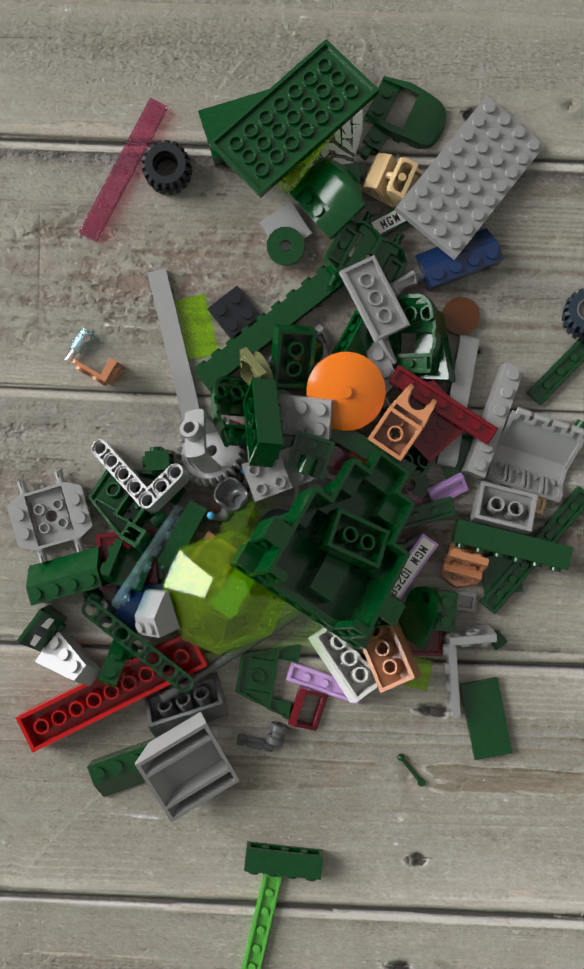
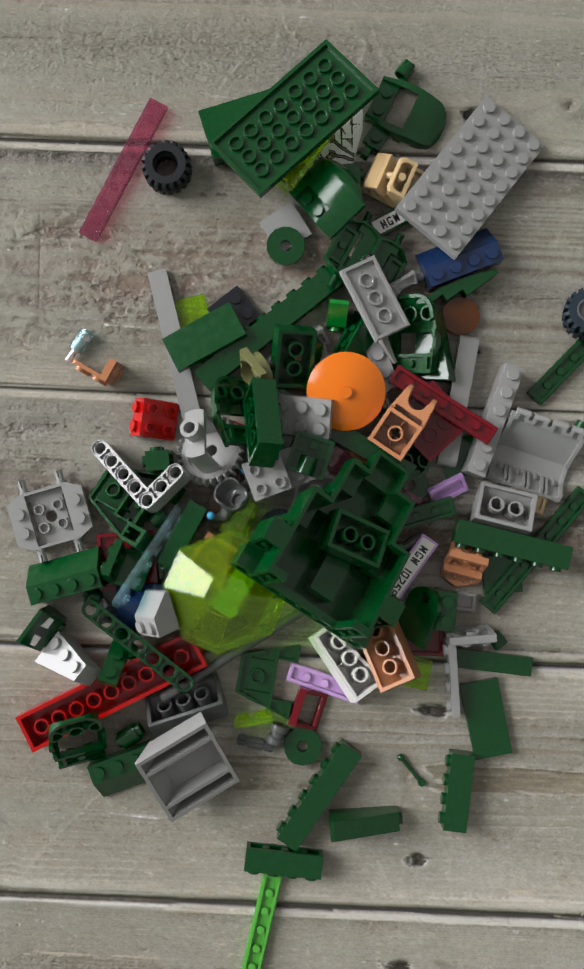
none -> dark green slope [49,713,107,769]
none -> dark green brick [116,722,146,749]
none -> red bracket [129,397,179,441]
none -> dark green tile [162,302,247,373]
none -> clear neon green plate [234,708,273,729]
none -> dark green brick [276,738,362,852]
none -> dark green tile [284,727,322,766]
none -> green slope [326,299,349,333]
none -> dark green slope [329,805,403,842]
none -> dark green hose [395,59,415,81]
none -> dark green slope [427,269,499,304]
none -> dark green brick [438,748,475,833]
none -> dark green tile [456,647,533,677]

